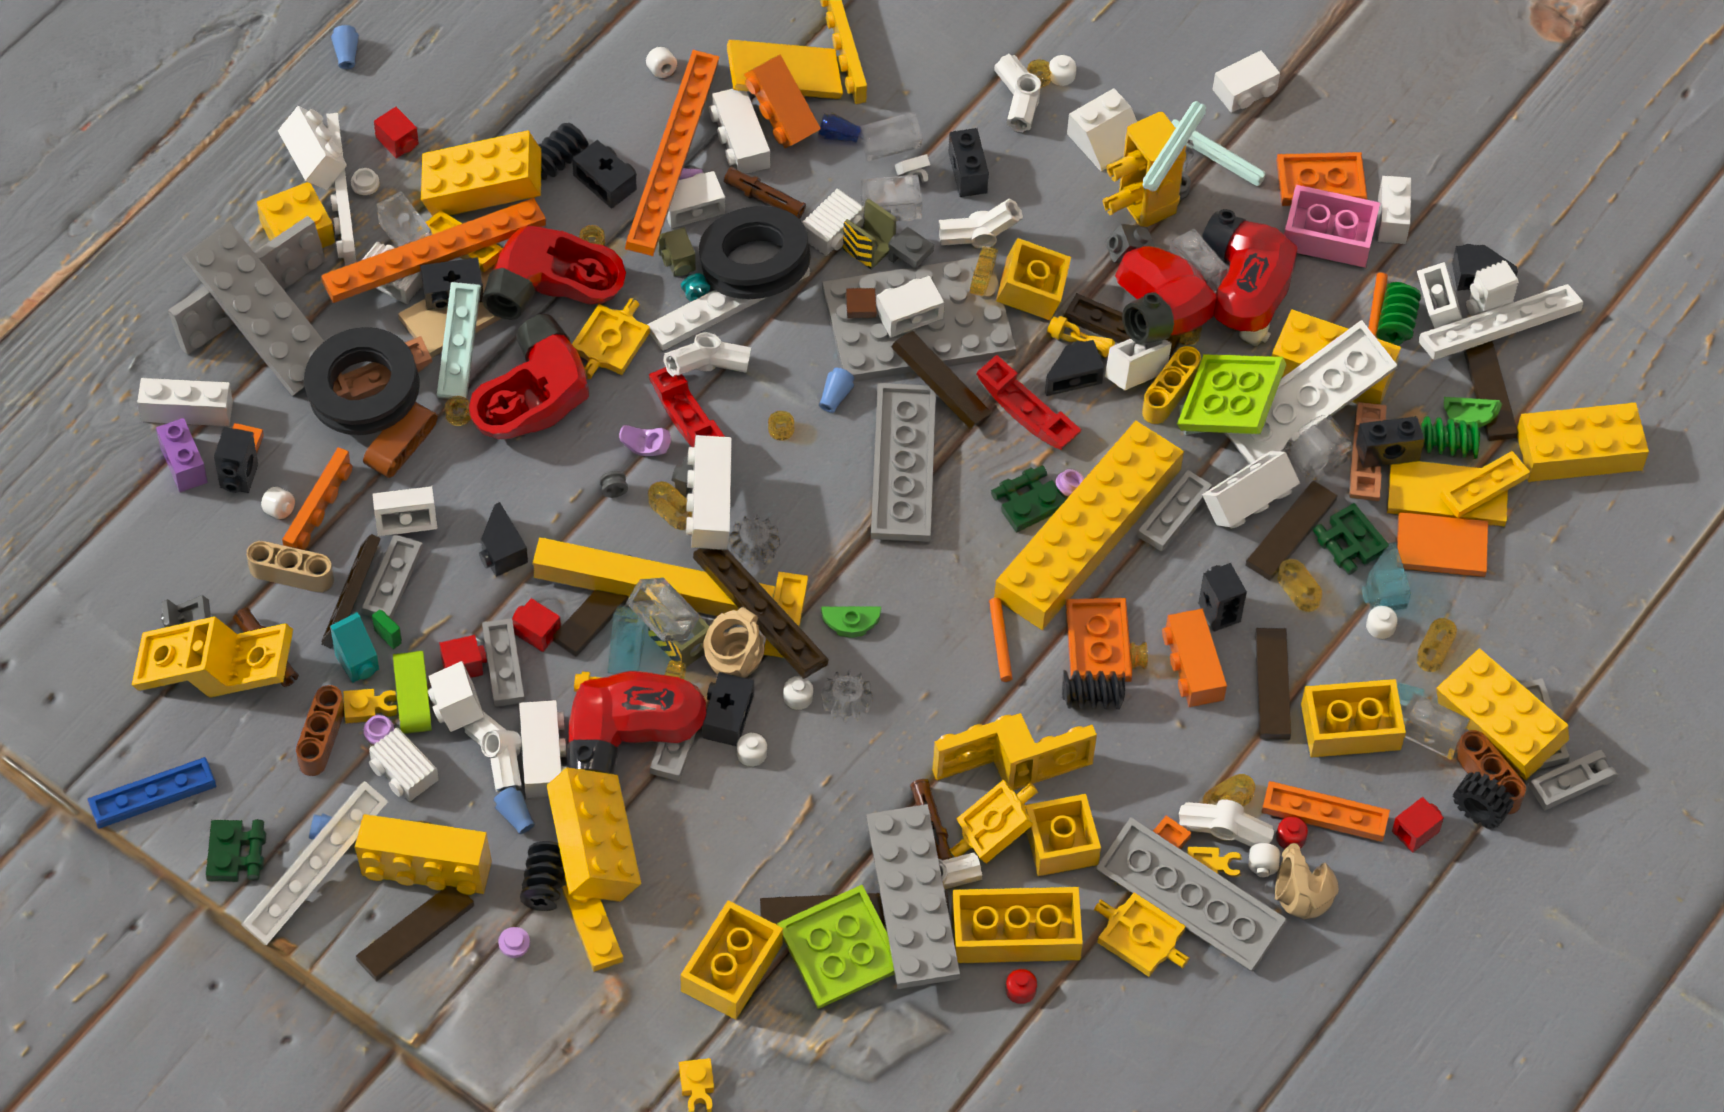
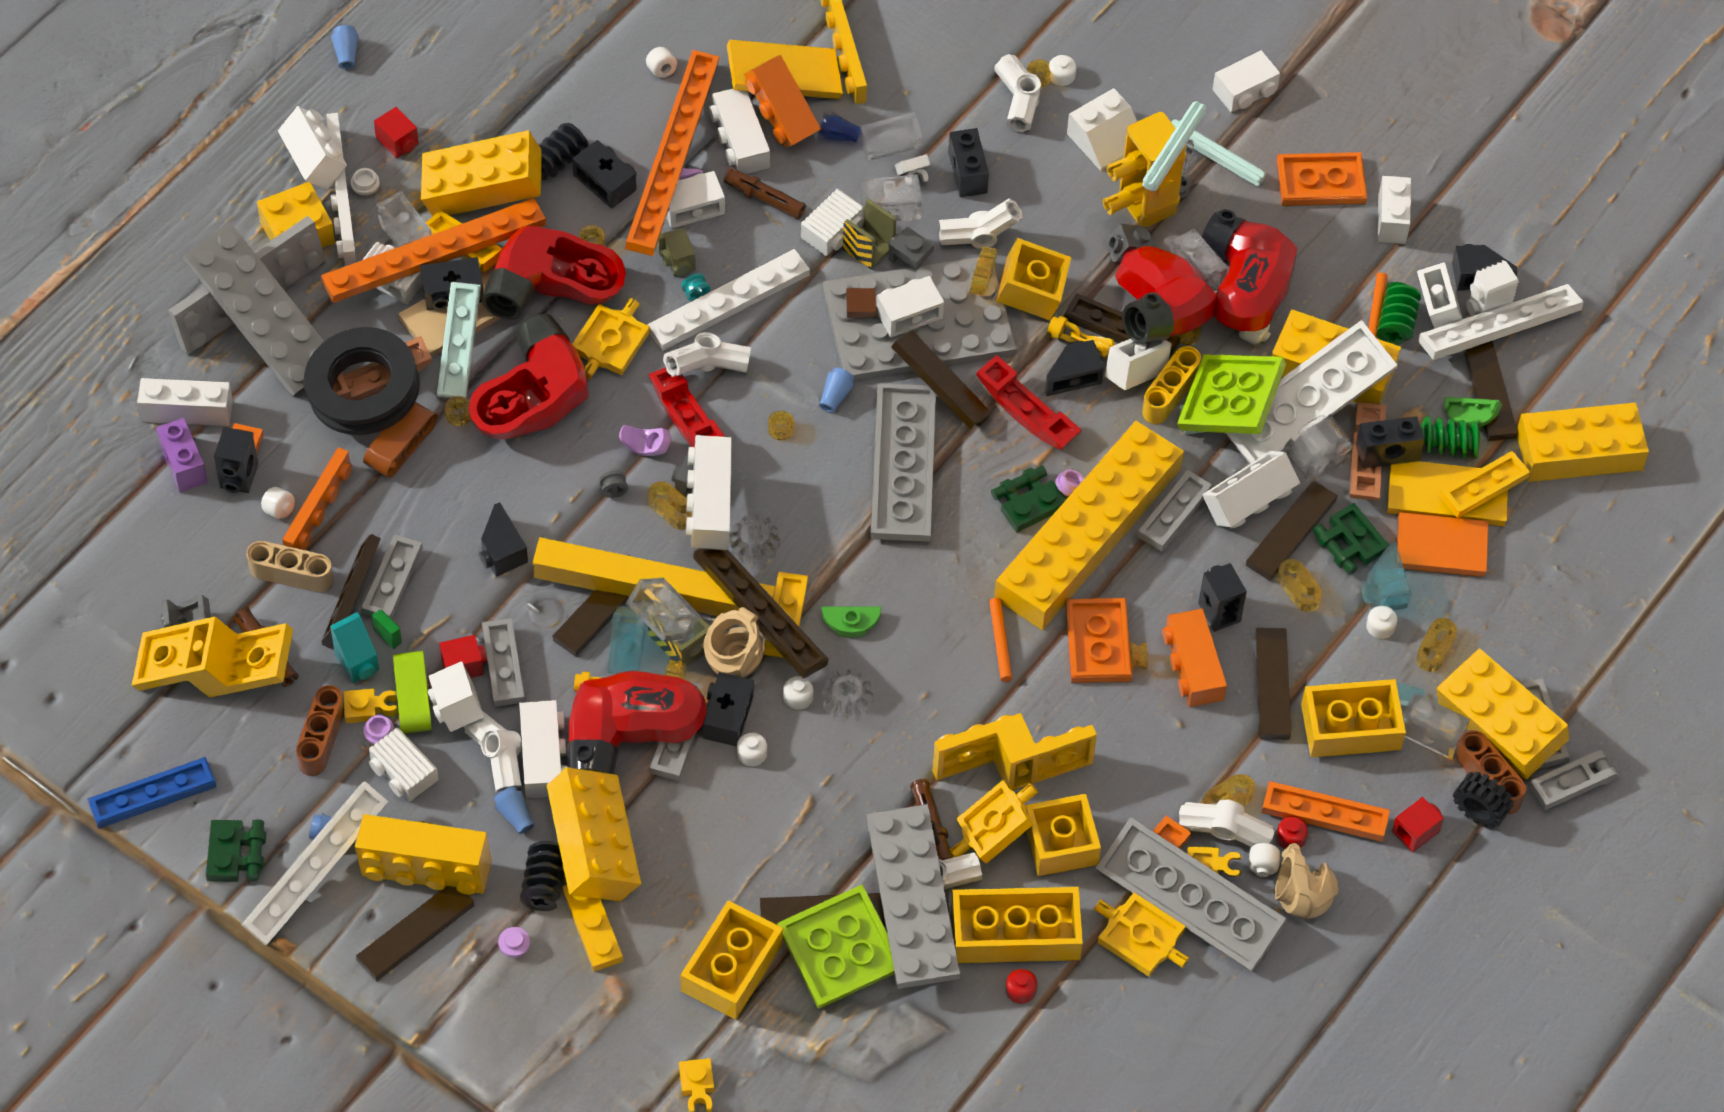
white brick [373,486,437,536] -> none
red brick [512,598,561,652] -> none
black tyre [699,206,811,299] -> none
black piece [1062,670,1125,710] -> none
bright pink brick [1284,185,1380,268] -> none

